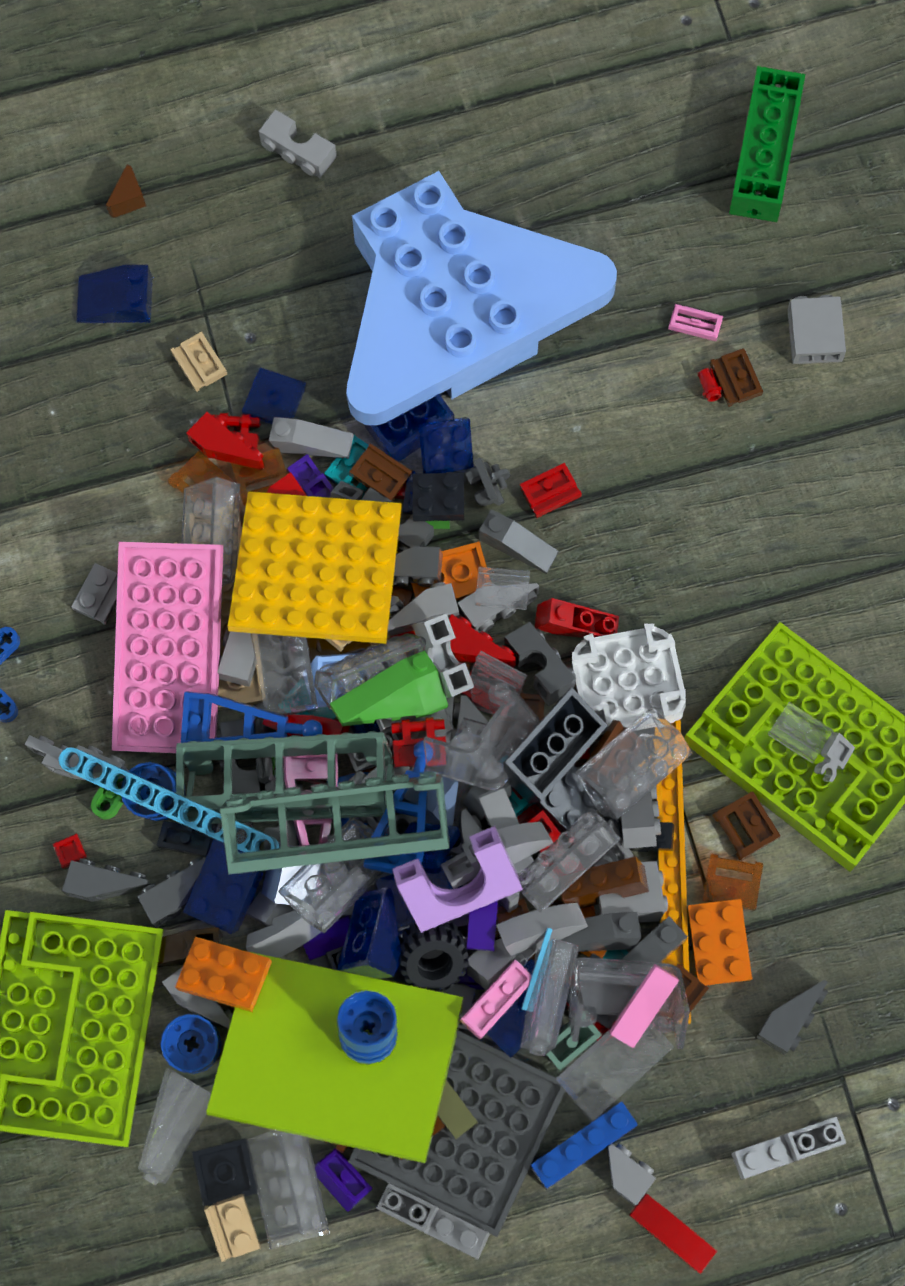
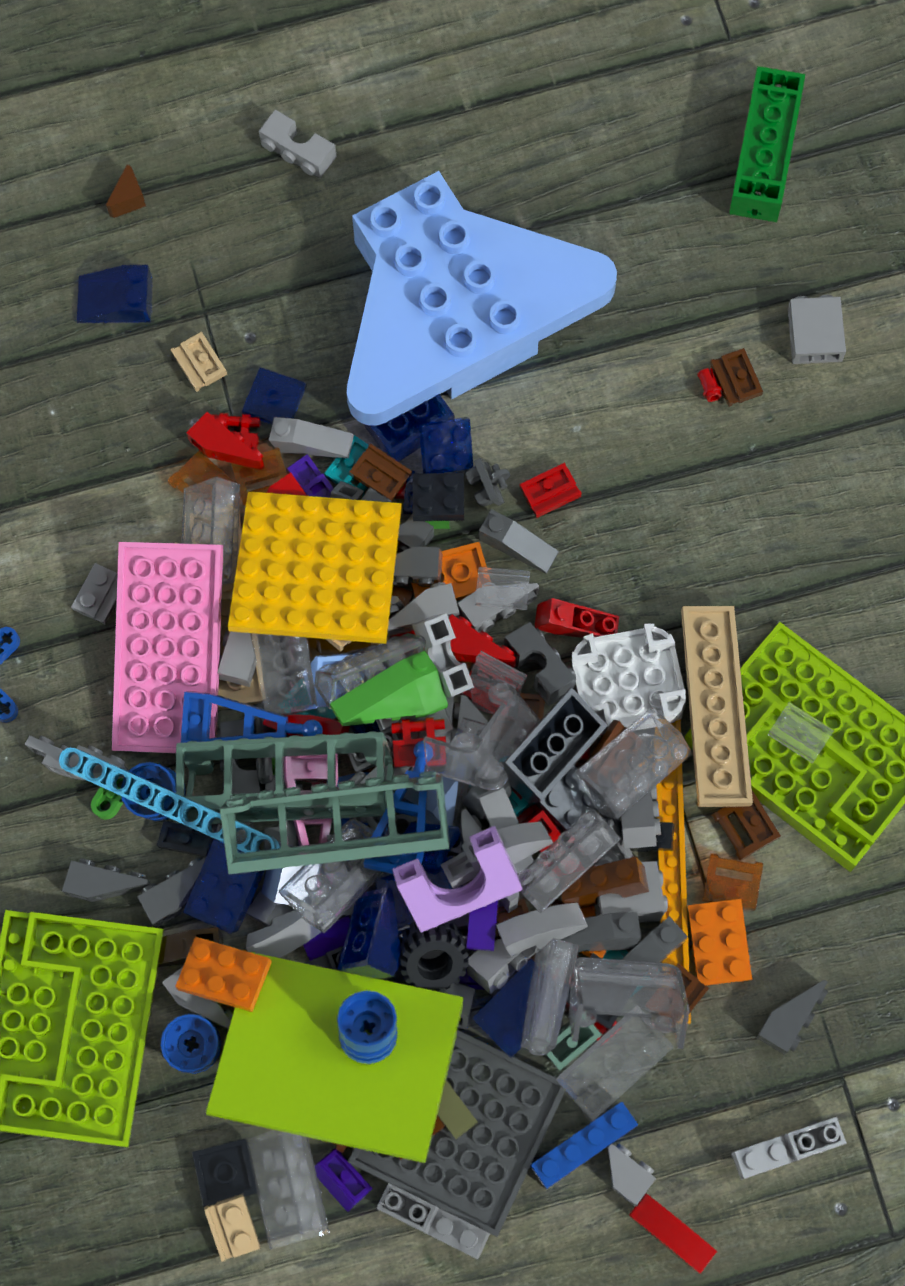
red tile [53,833,88,869] -> none
clear slope [138,1067,211,1186] -> none
bright pink tile [460,959,532,1039] -> none
medium azure piece [521,928,553,1010] -> none
bright pink tile [609,964,679,1048] -> none
bright pink tile [668,304,723,341] -> none
light grey plate [814,732,855,782] -> none
none -> tan plate [681,606,753,807]

